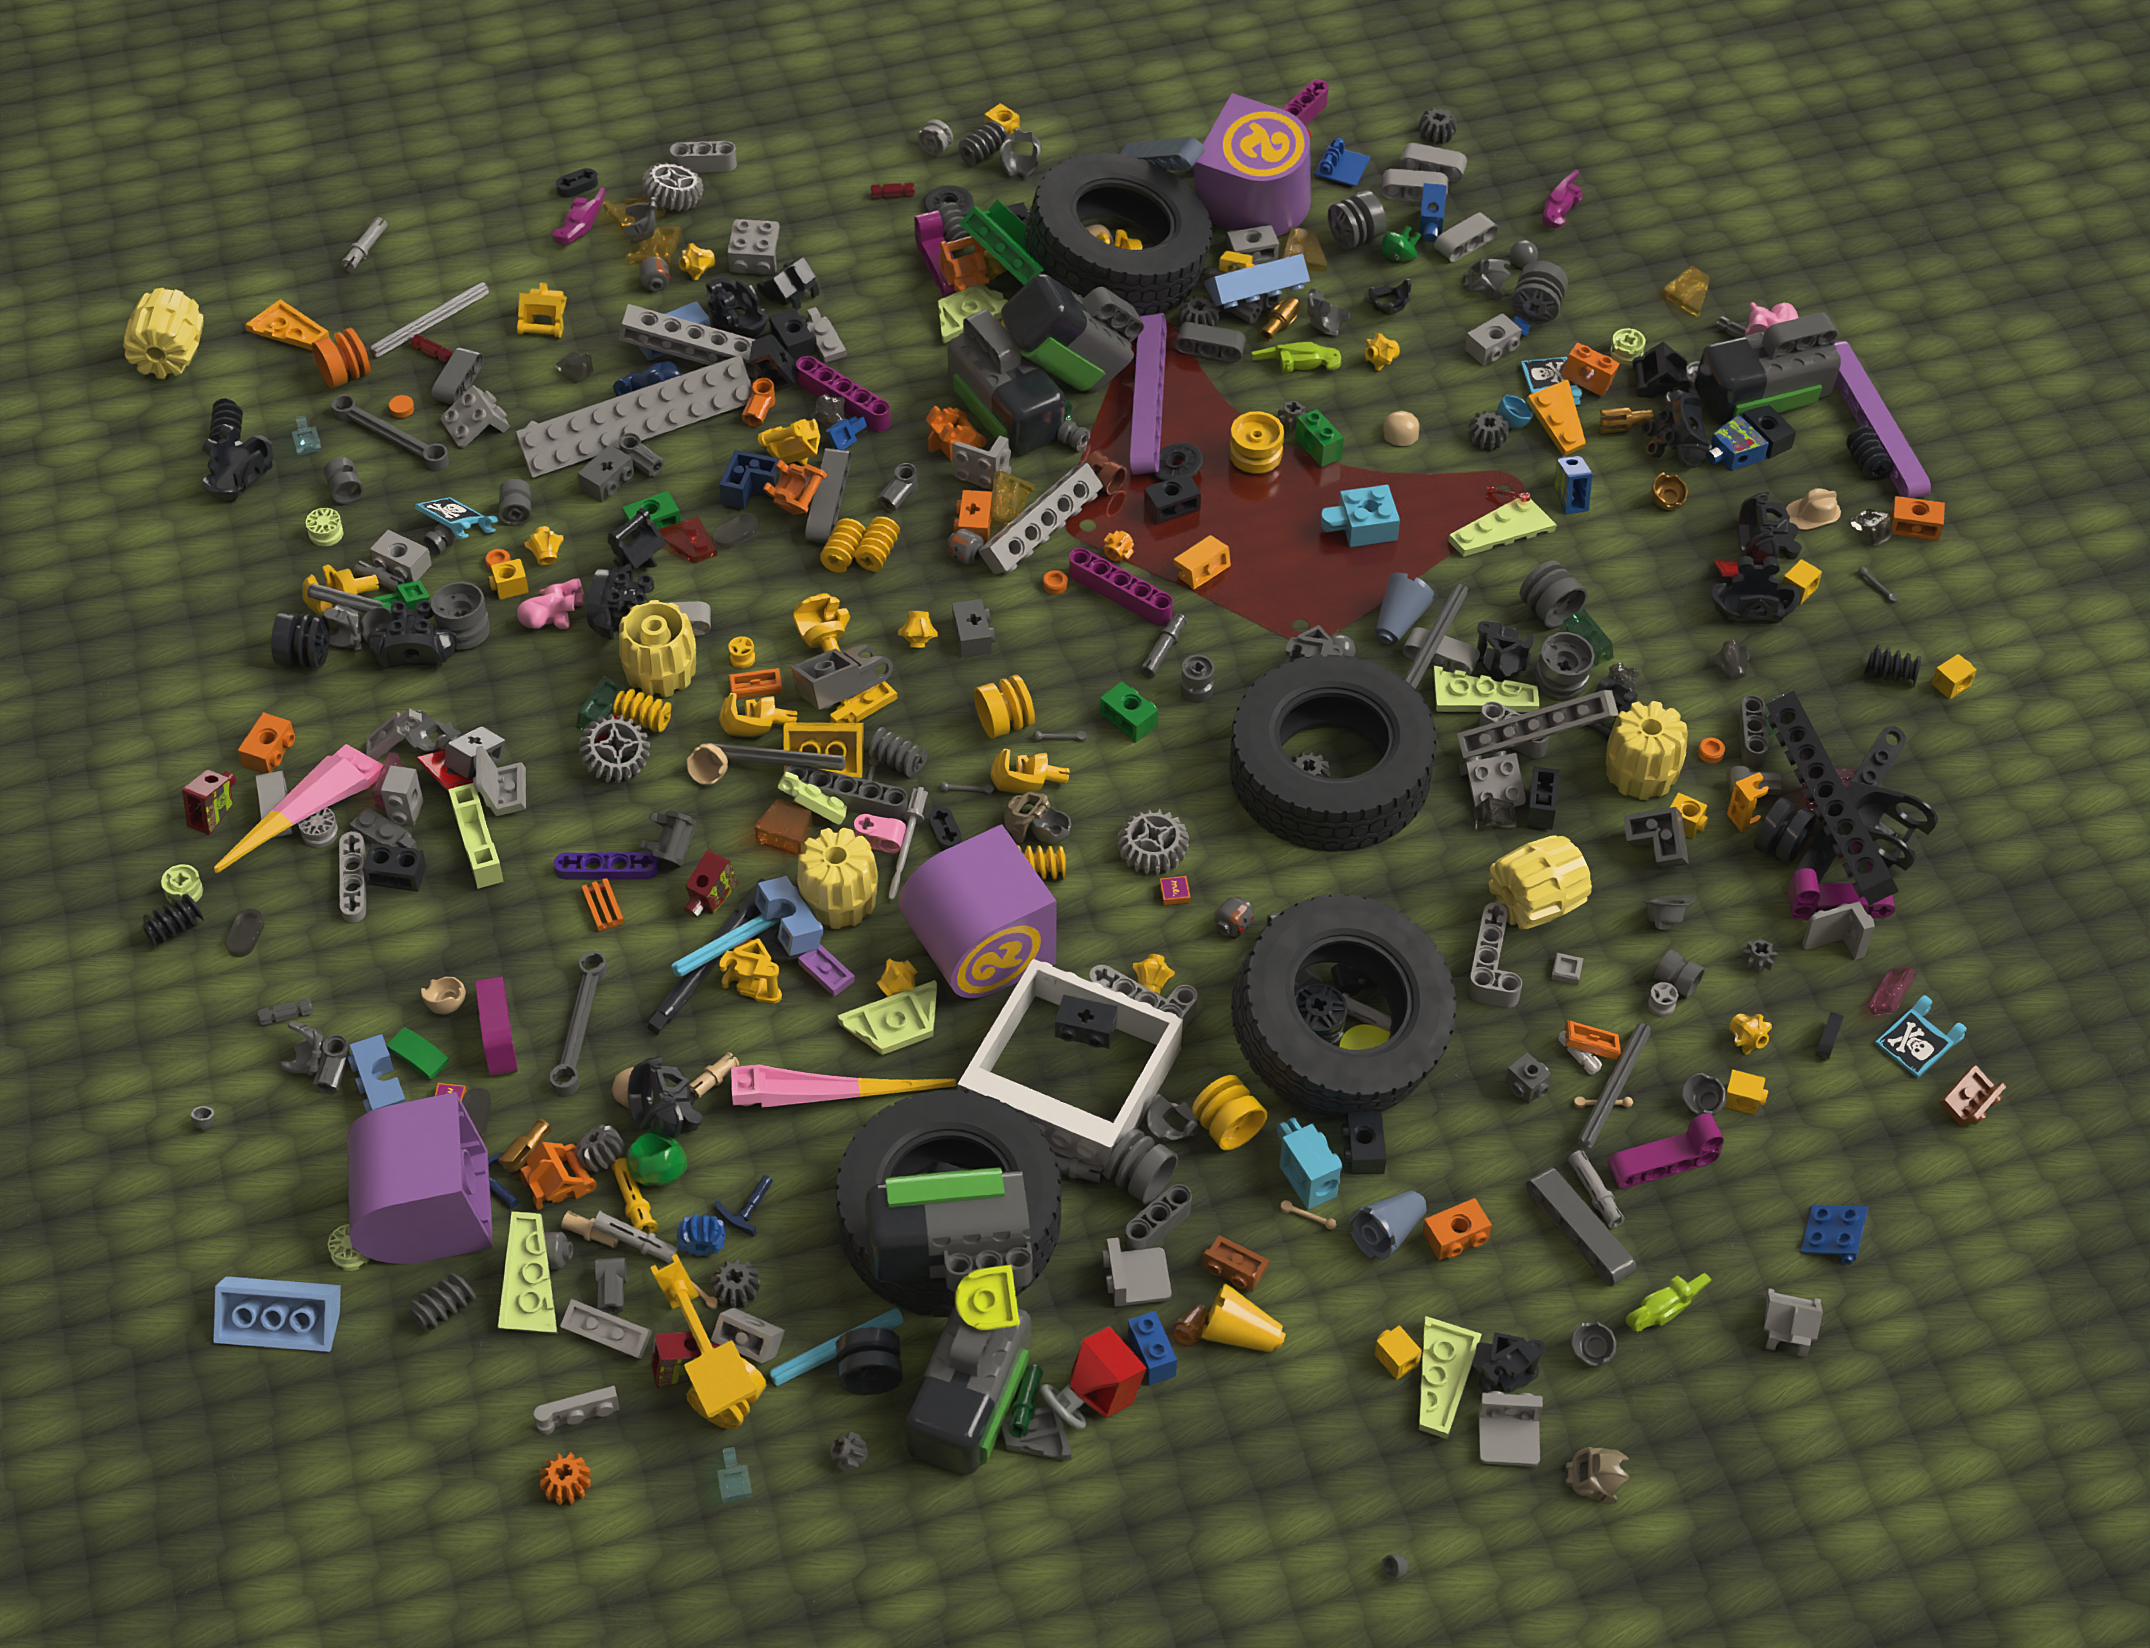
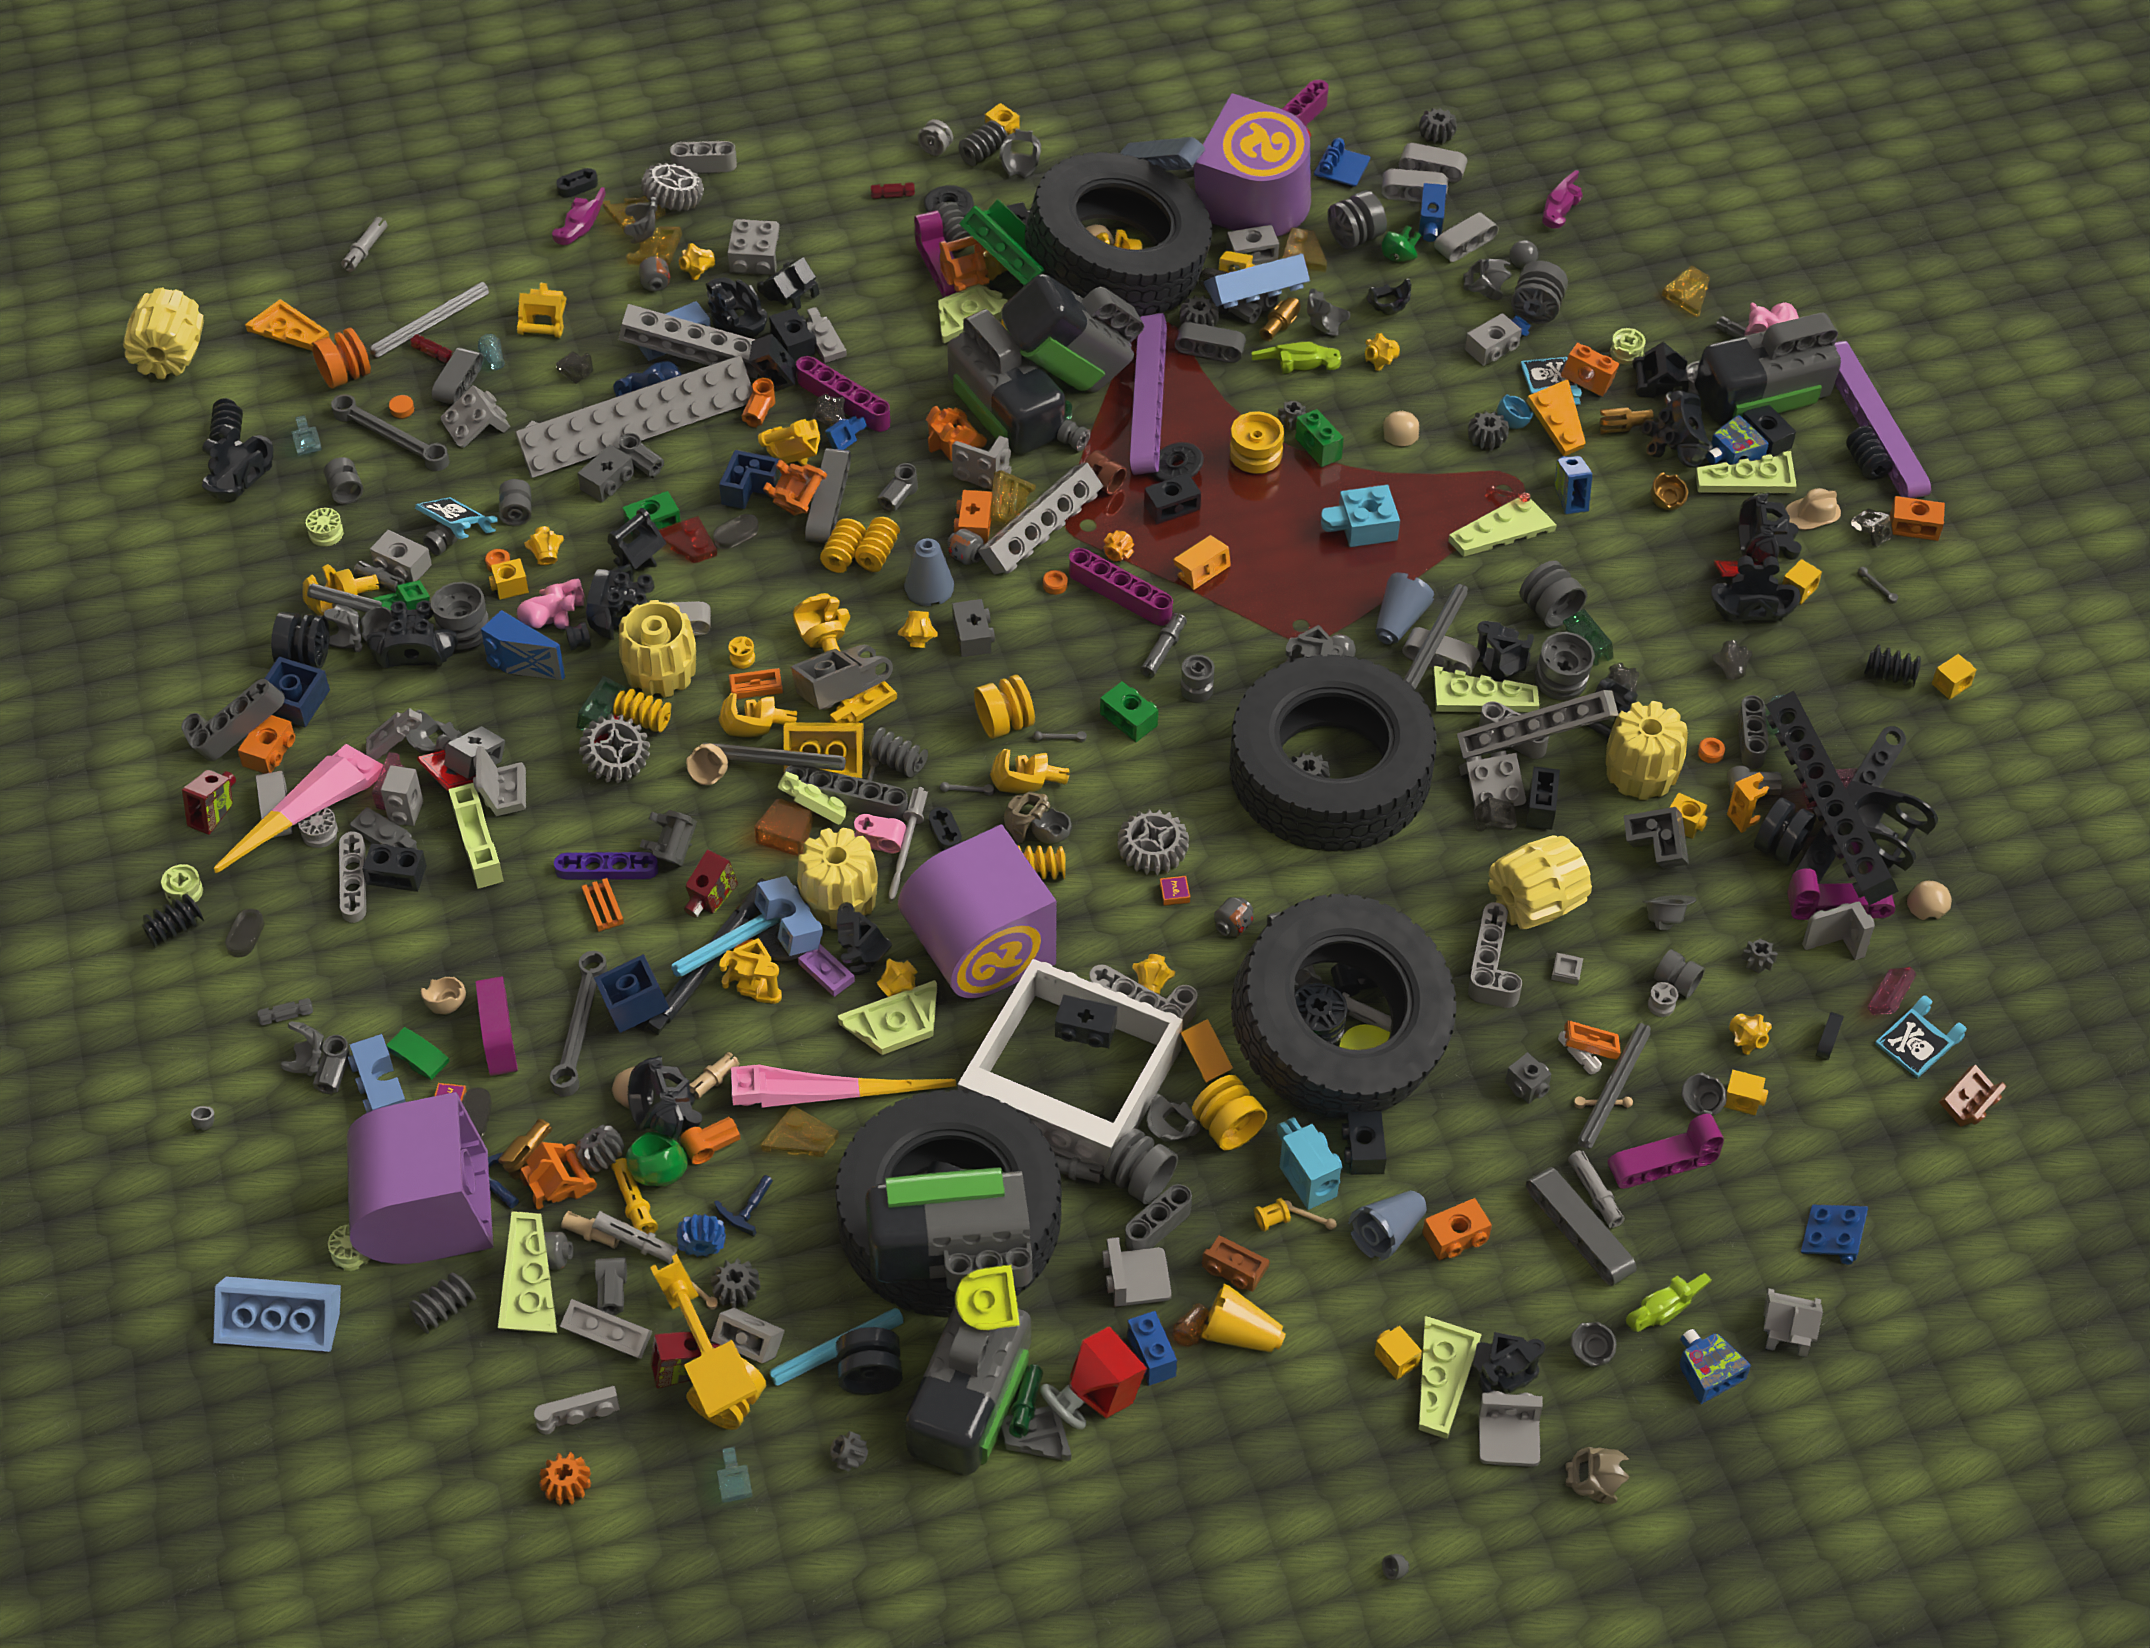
none -> dark grey beam [181,679,285,761]
none -> dark blue brick [264,657,330,728]
none -> clear light blue cone [478,334,505,370]
none -> blue slope [481,610,565,680]
none -> black wheel [565,622,591,651]
none -> dark blue brick [594,954,670,1033]
none -> orange piece [679,1117,740,1165]
none -> clear yellow wing [761,1106,839,1157]
none -> black piece [837,902,892,975]
none -> sand blue cone [904,538,954,606]
none -> light orange hinge [1180,1019,1233,1083]
none -> yellow bush [1254,1198,1291,1232]
none -> torso [1679,1329,1751,1404]
none -> yellowish green wing [1695,451,1797,493]
none -> tan hair [1907,880,1952,920]

